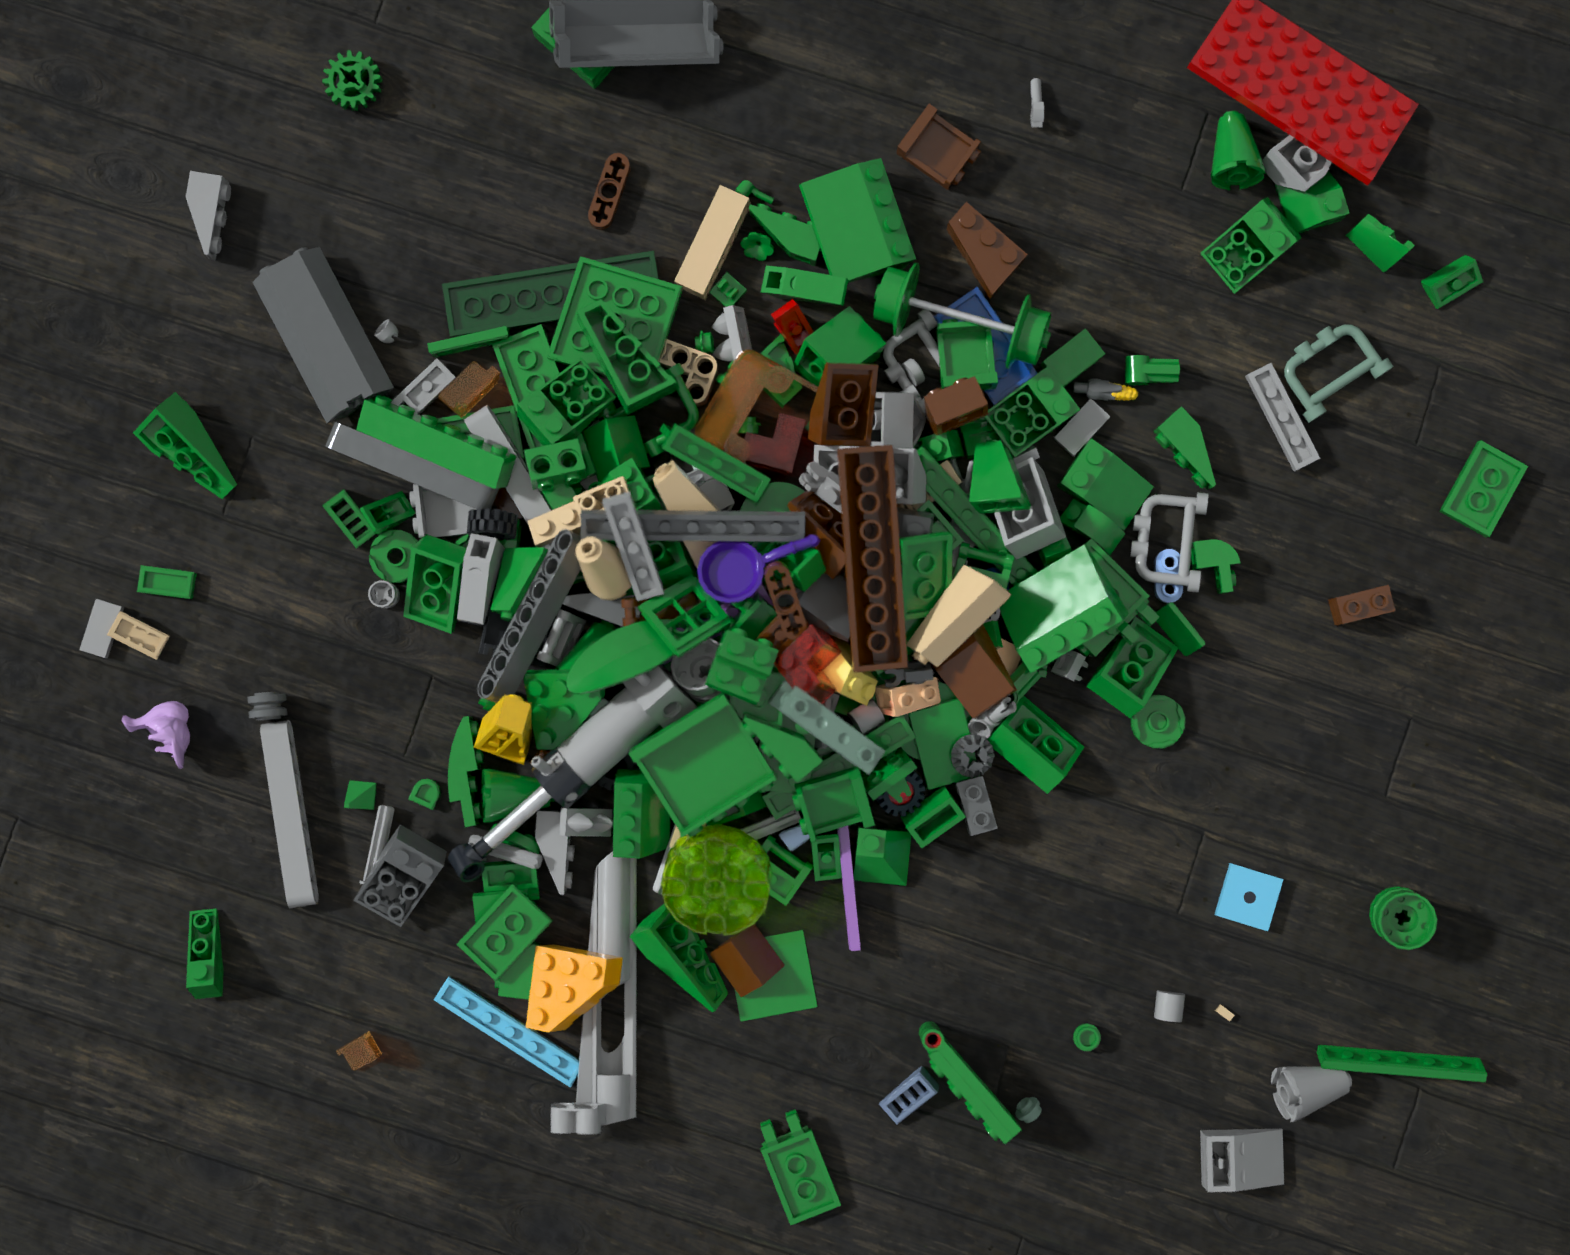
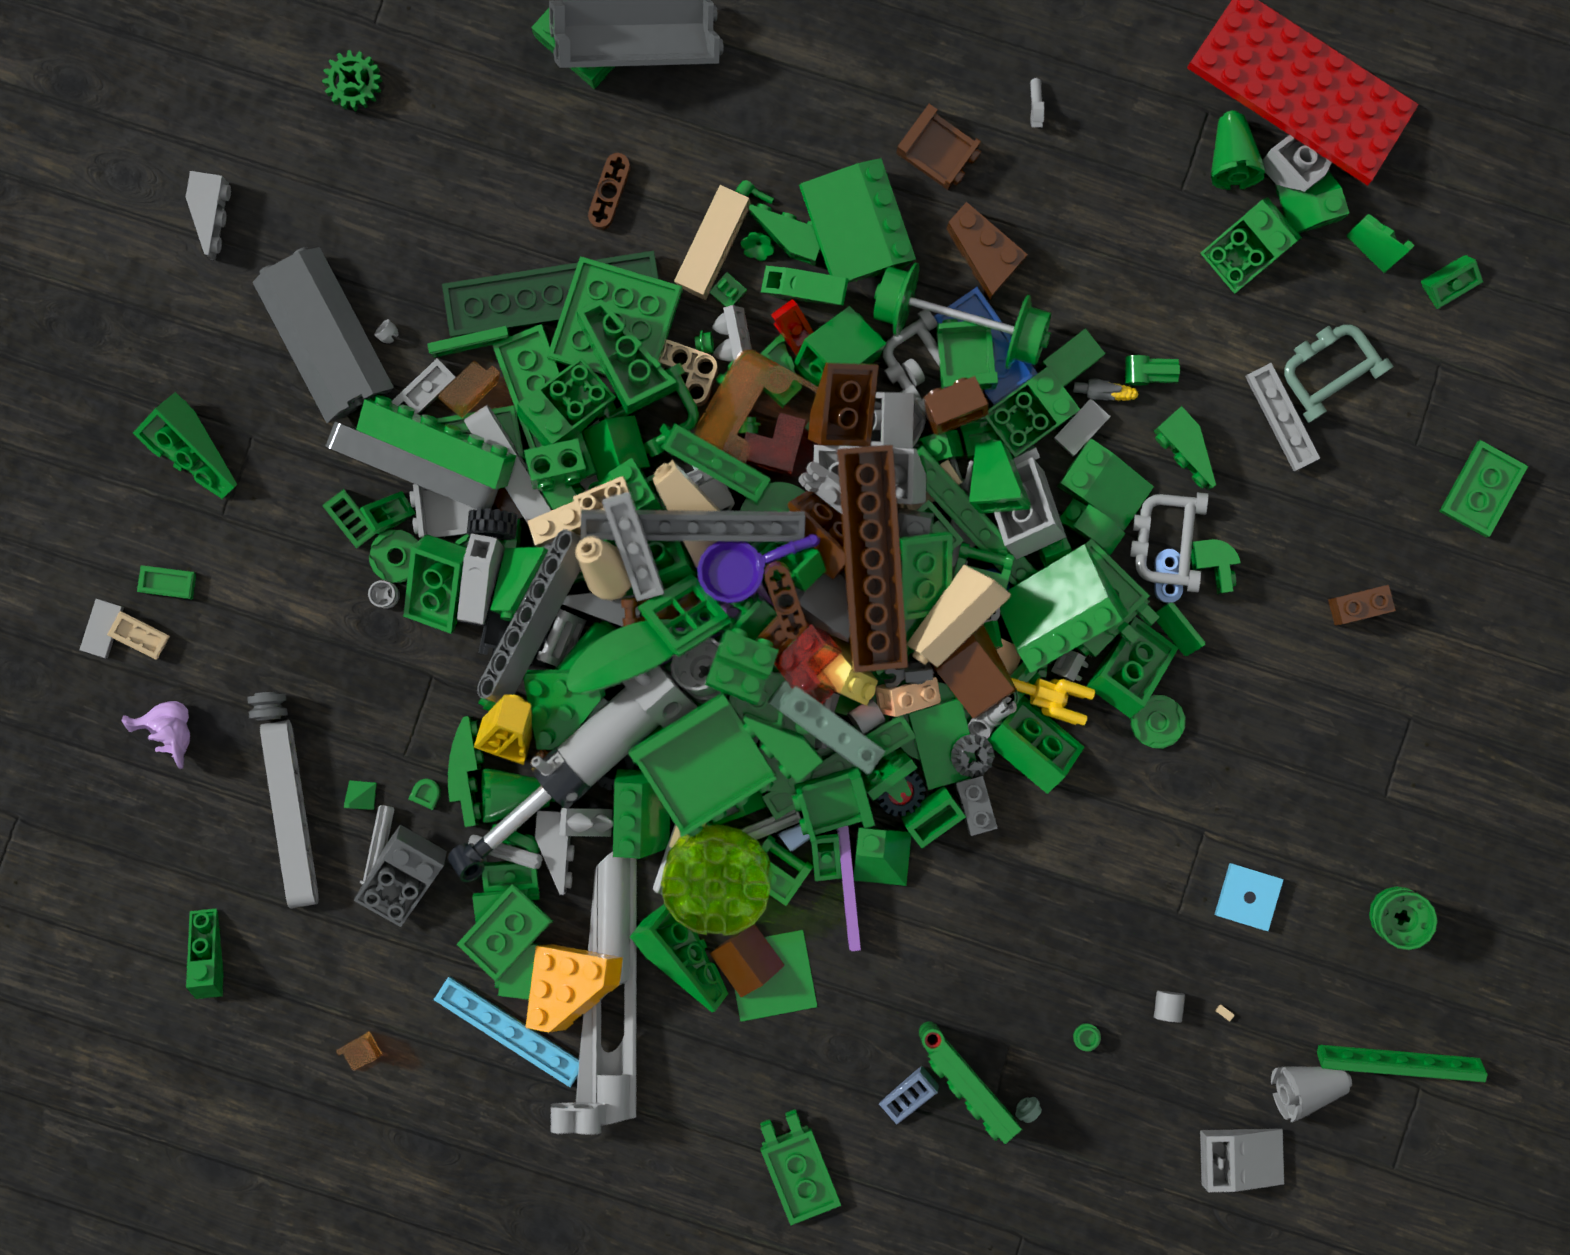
none -> yellow plant [1011,678,1095,726]

